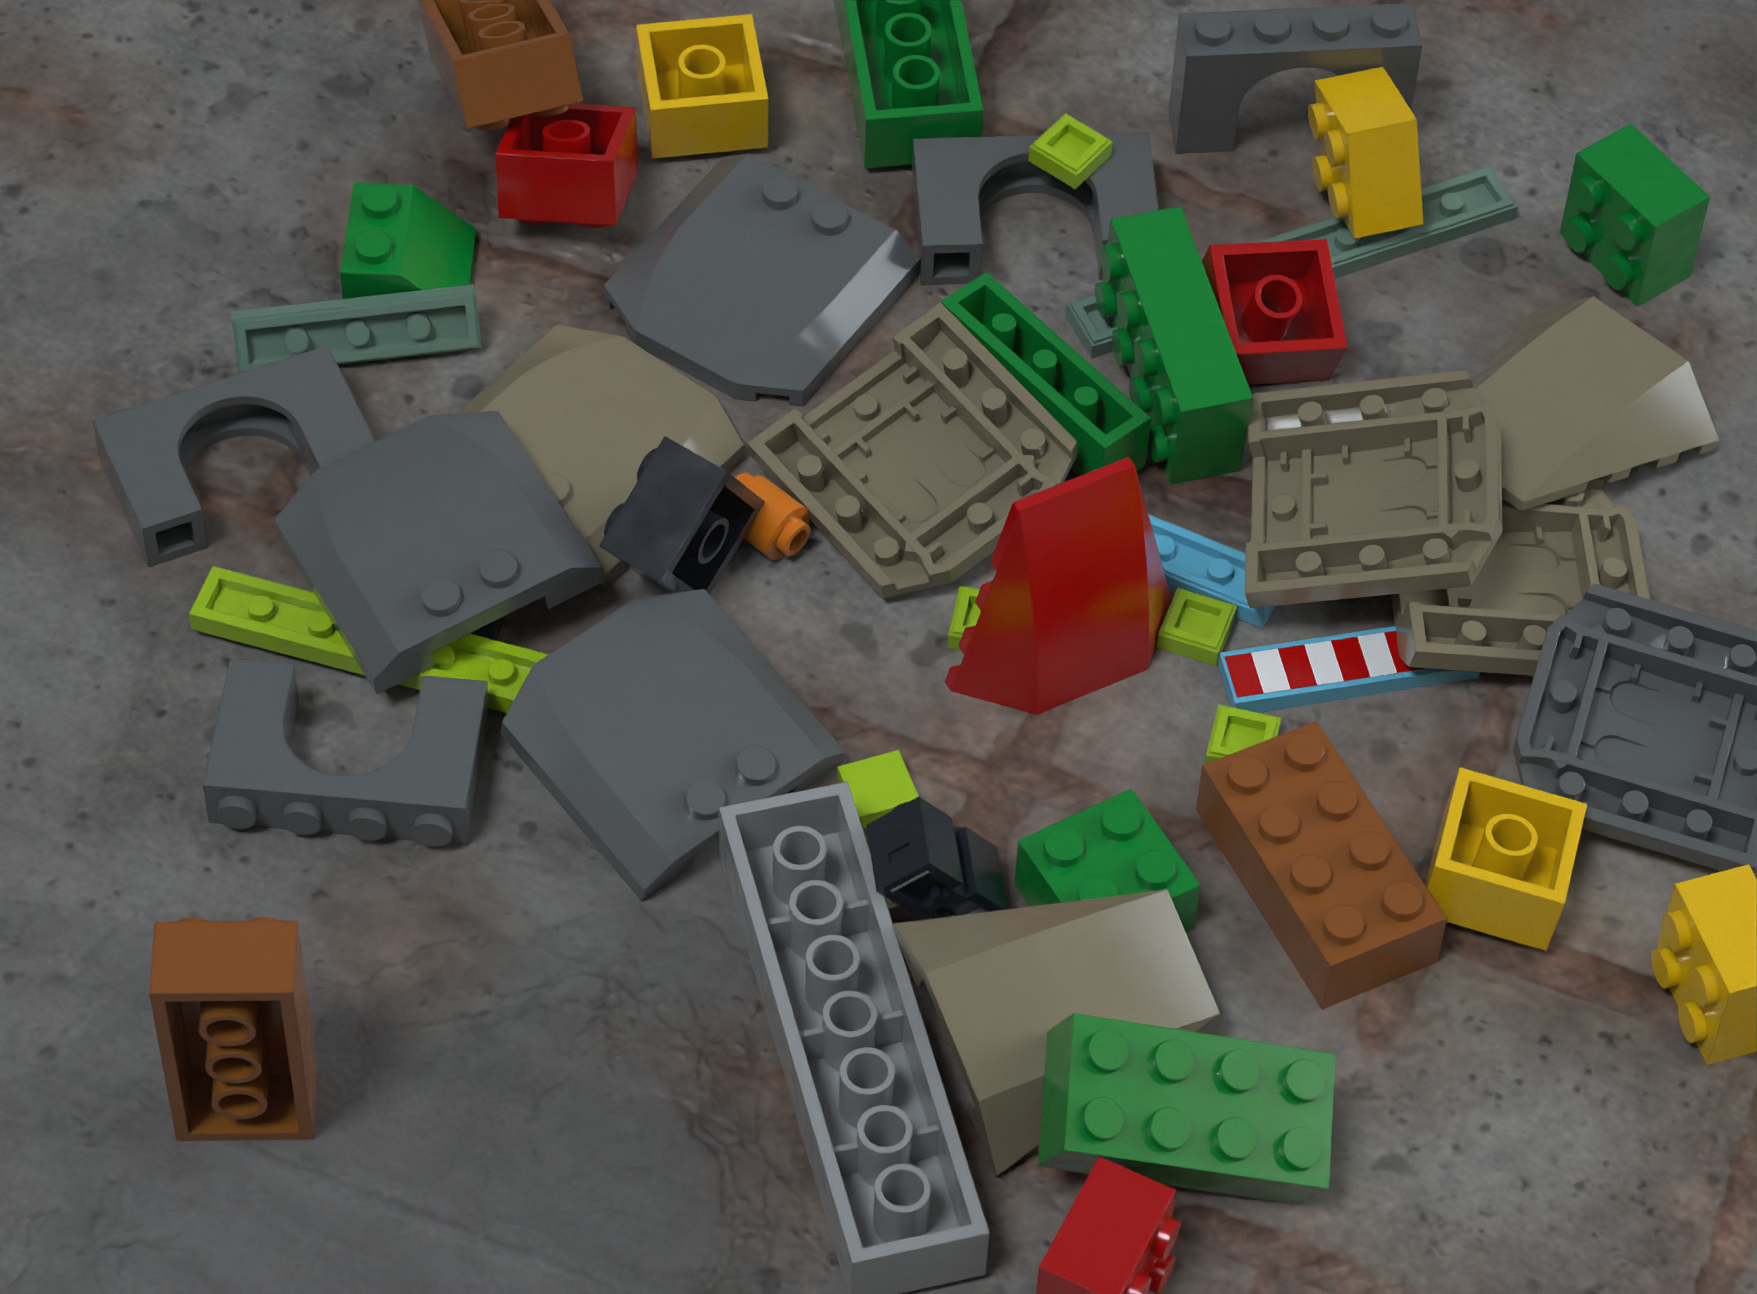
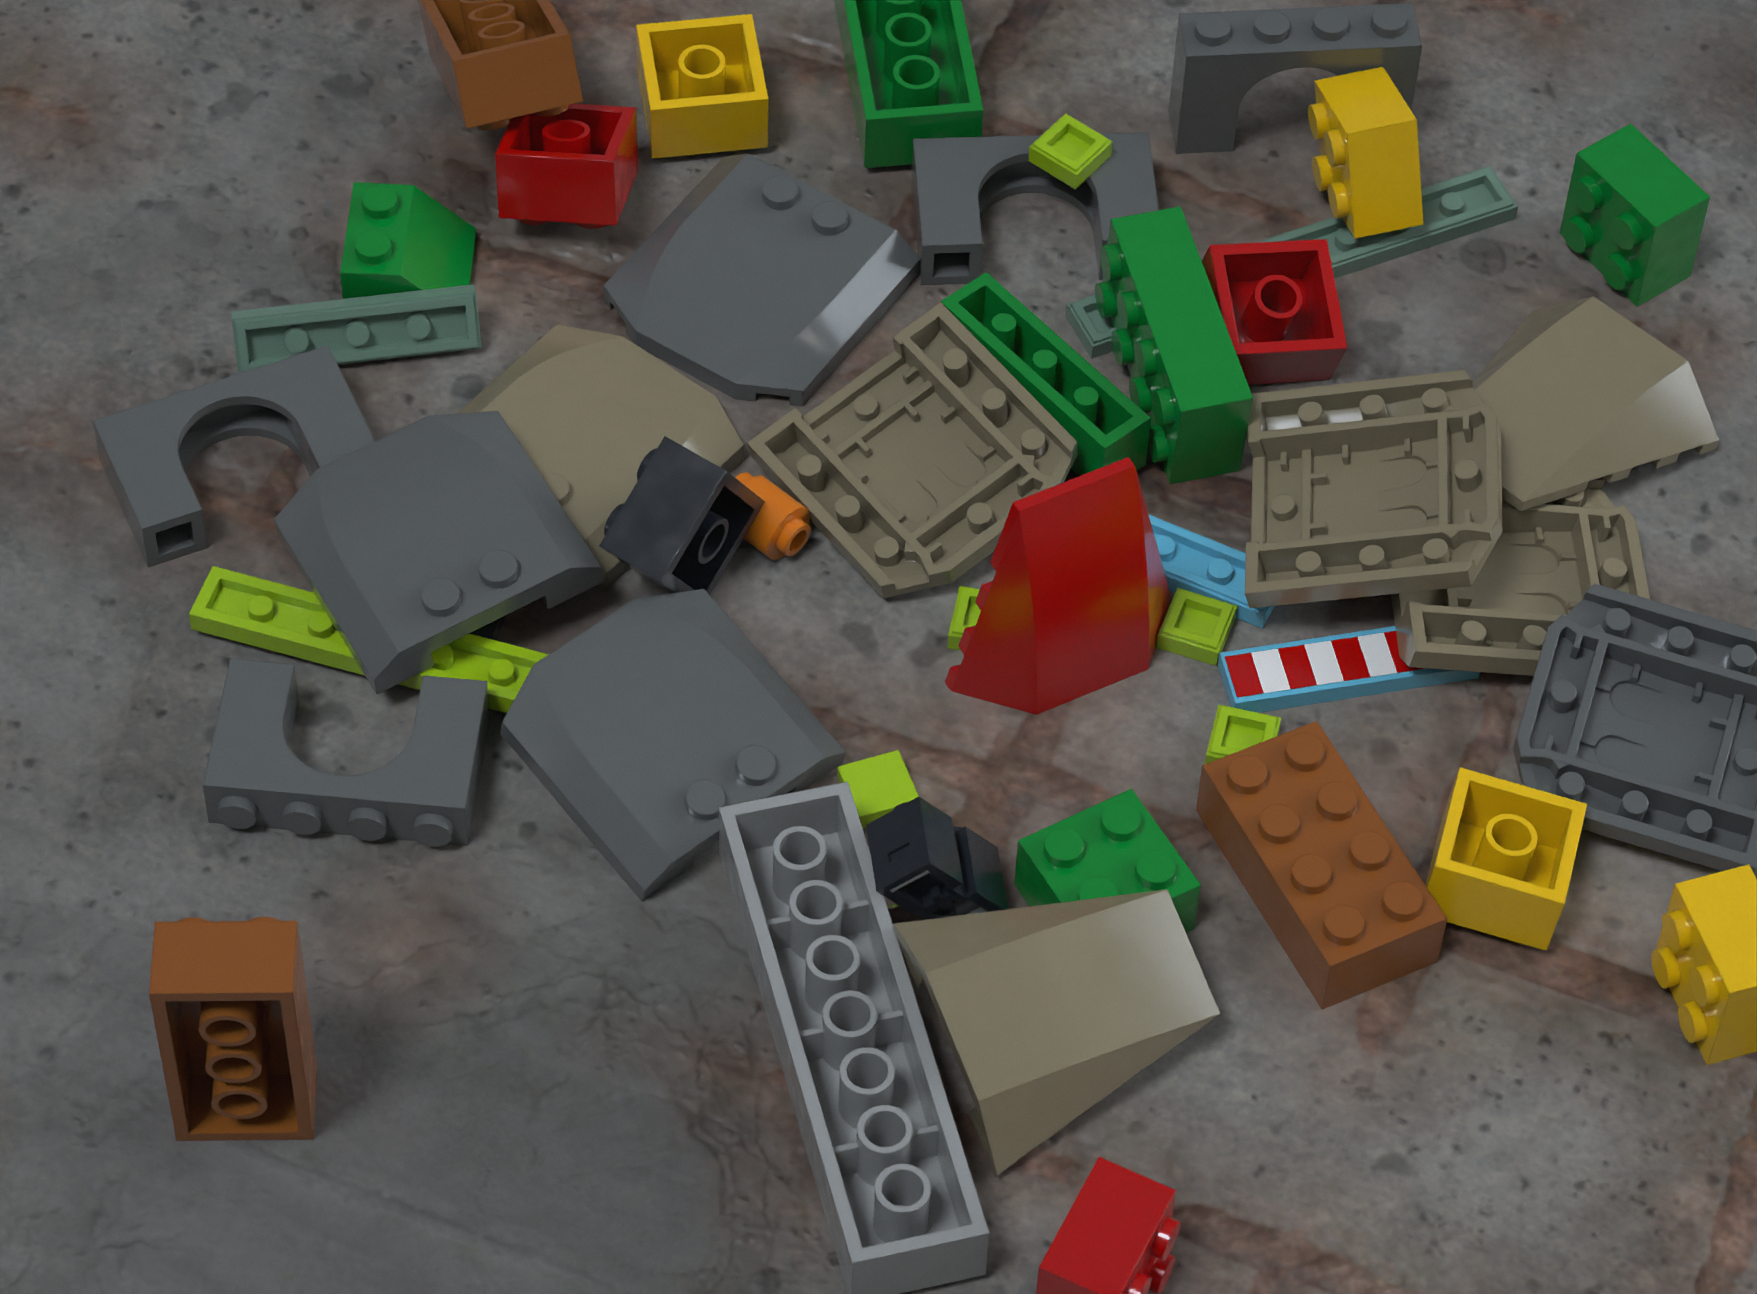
green brick [1038,1013,1336,1205] -> none

